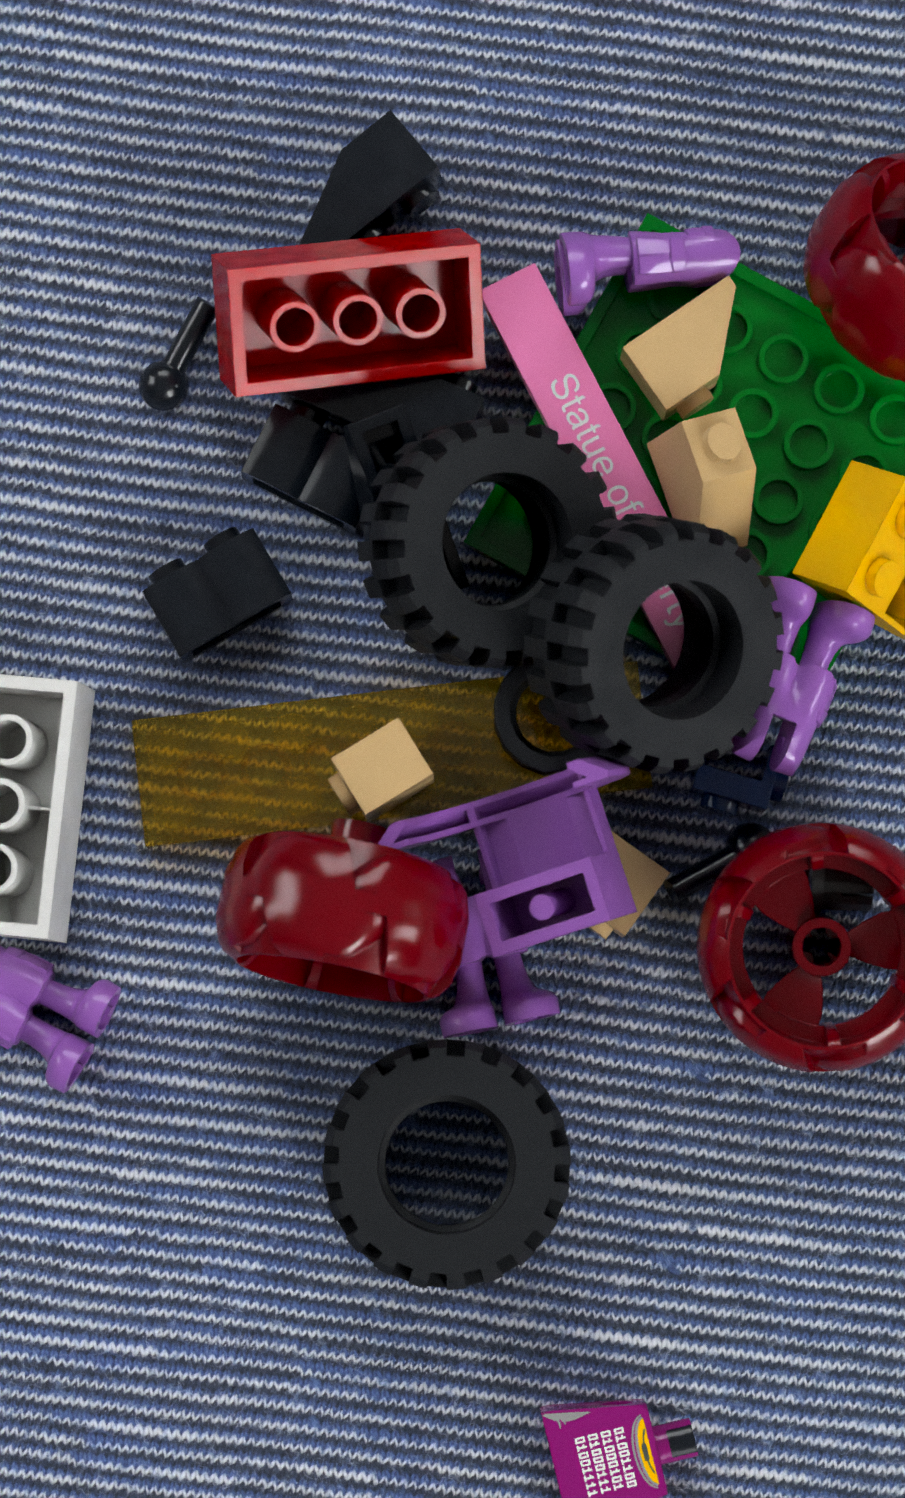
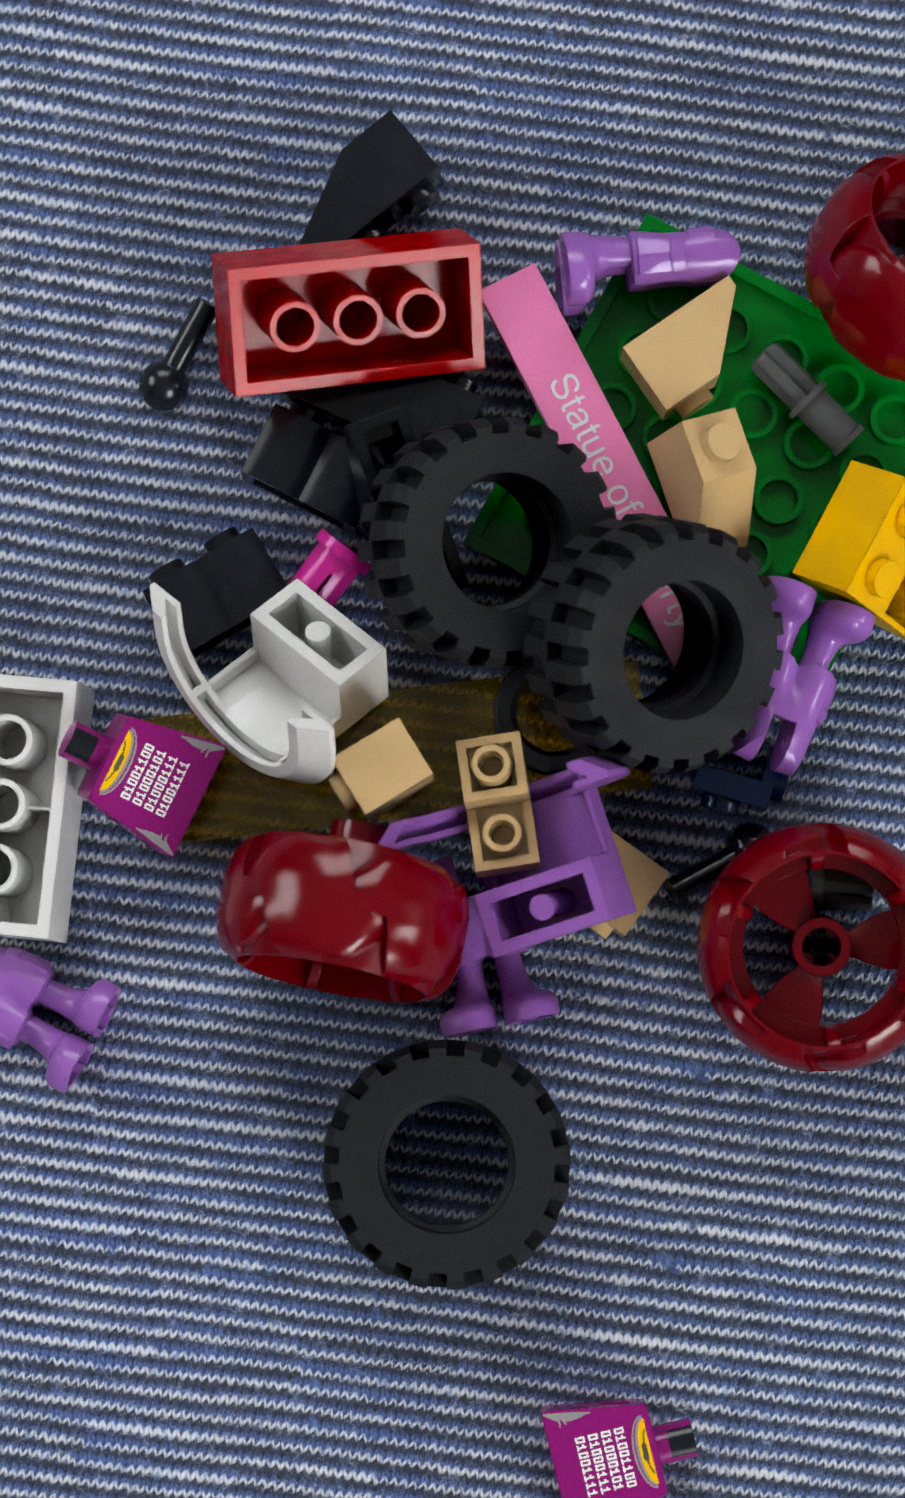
none -> magenta torso [58,713,227,858]
none -> white piece [149,579,389,784]
none -> dark pink bush [289,527,371,606]
none -> tan slope [455,731,542,878]
none -> dark grey axle [751,343,865,457]

